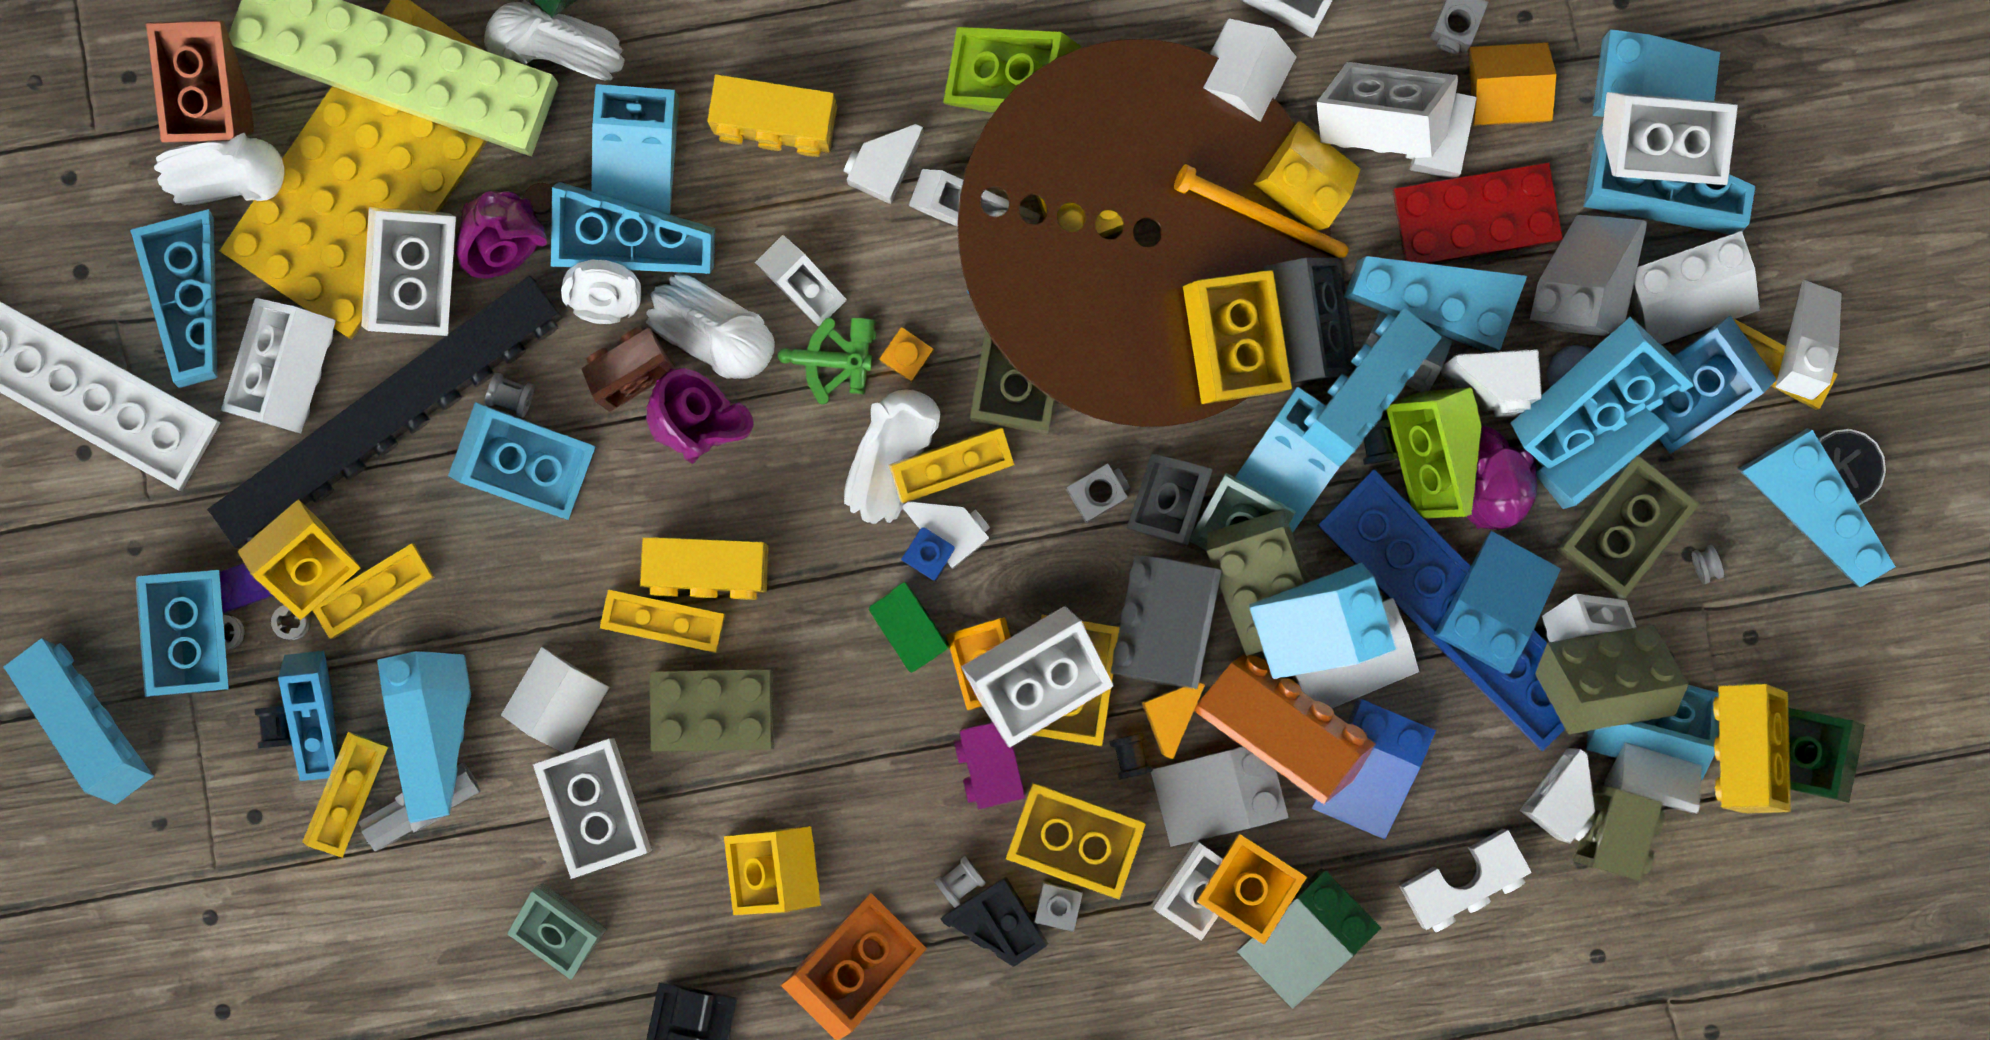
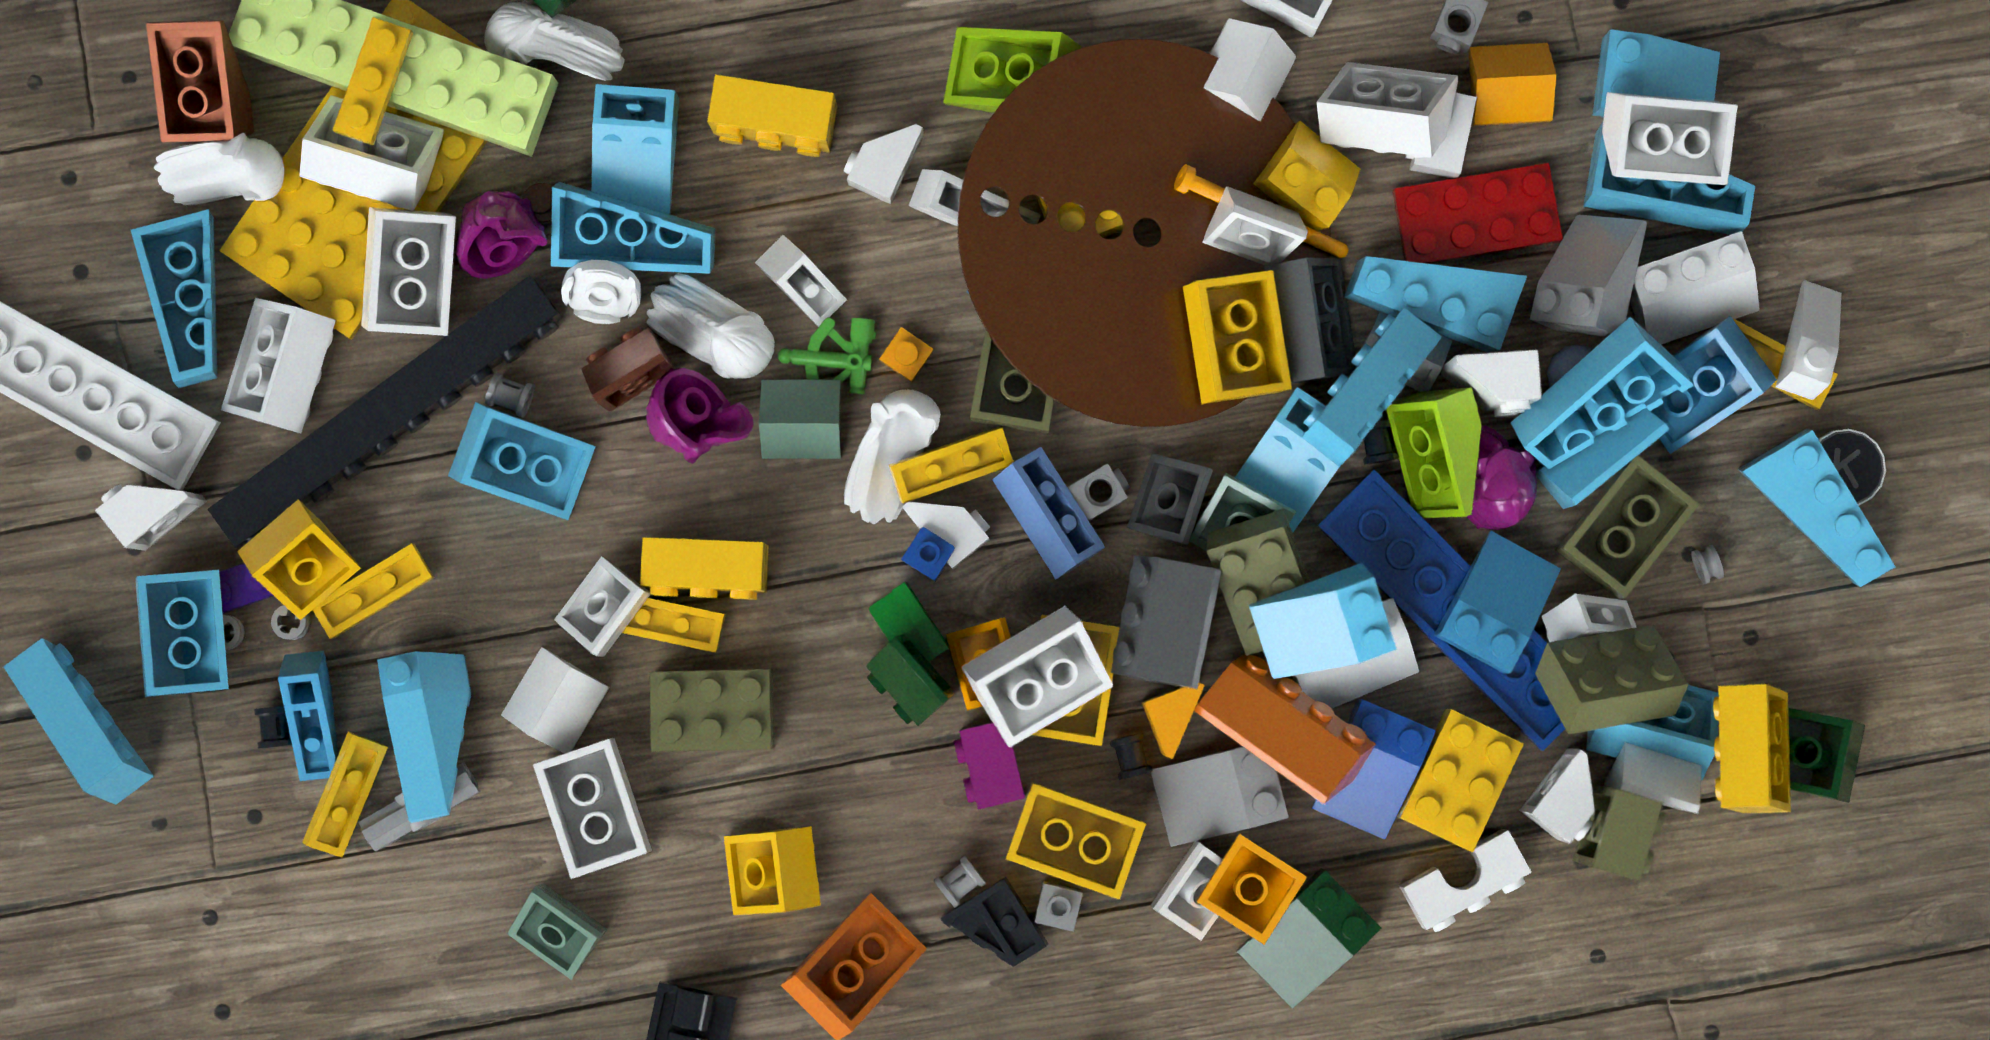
none -> white slope [95,485,207,551]
none -> white slope [299,95,444,211]
none -> yellow plate [332,17,413,145]
none -> white slope [554,556,650,657]
none -> sand green slope [759,379,841,459]
none -> dark green slope [866,634,956,726]
none -> medium blue brick [992,447,1105,579]
none -> white slope [1203,186,1307,266]
none -> yellow brick [1397,709,1524,852]

